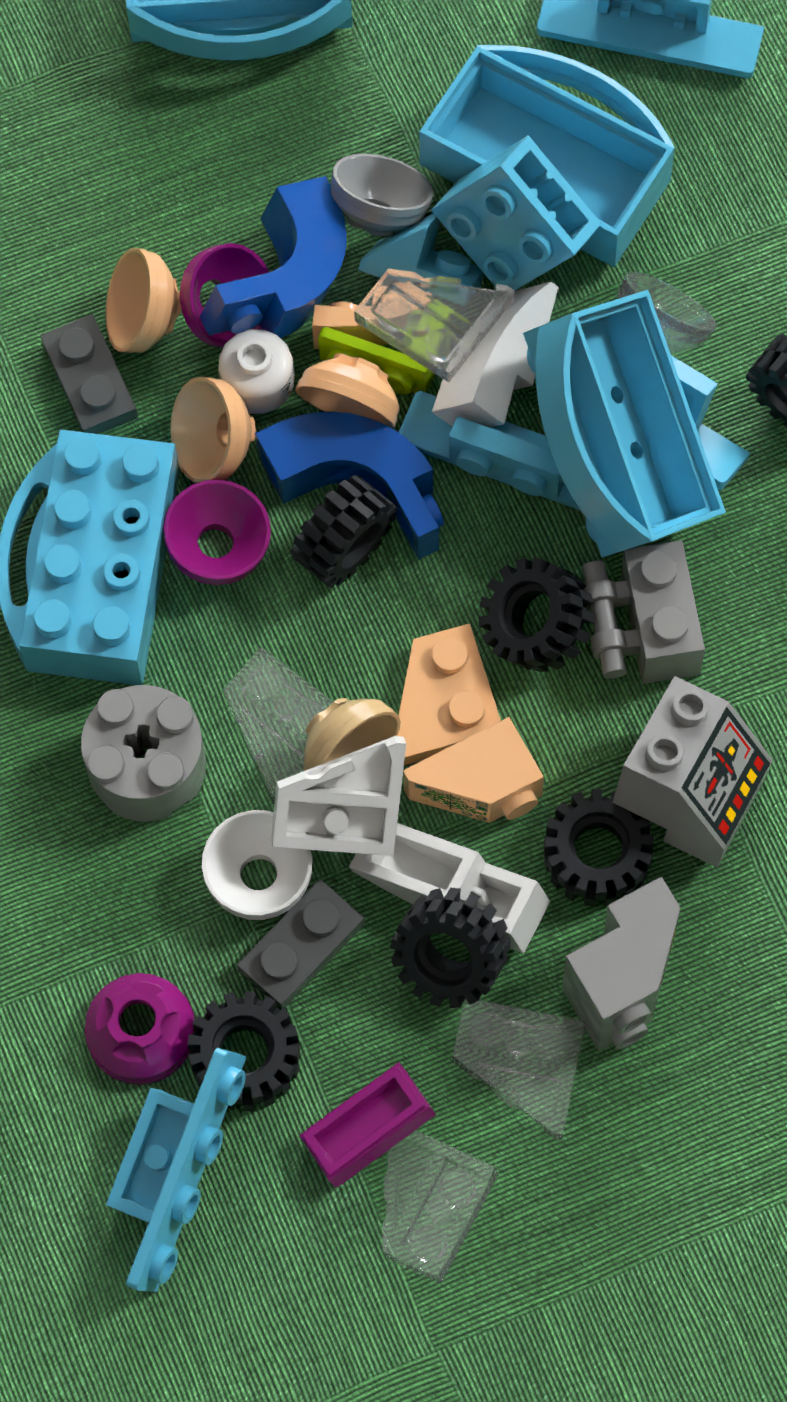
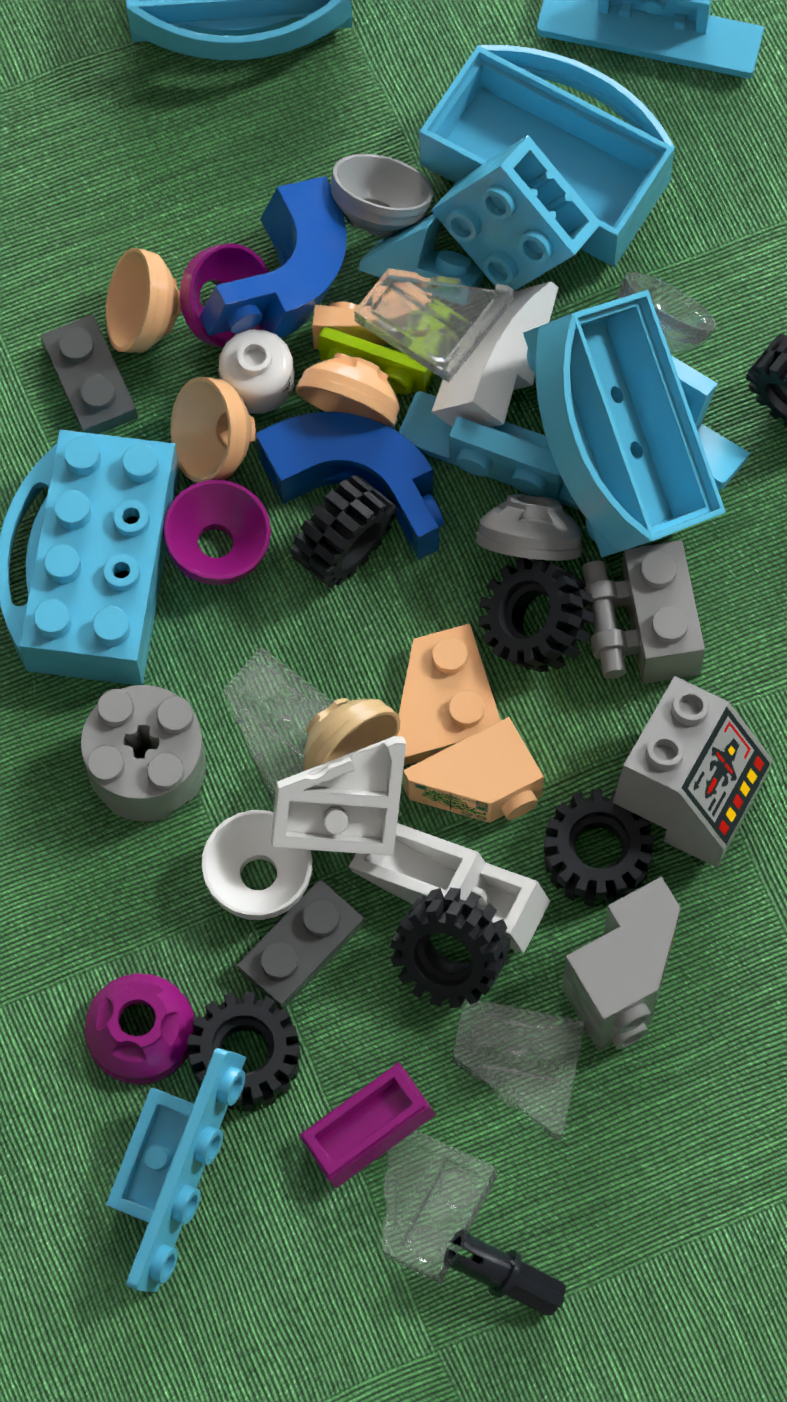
none -> black axle [444,1229,566,1316]
none -> light grey piece [476,494,583,561]

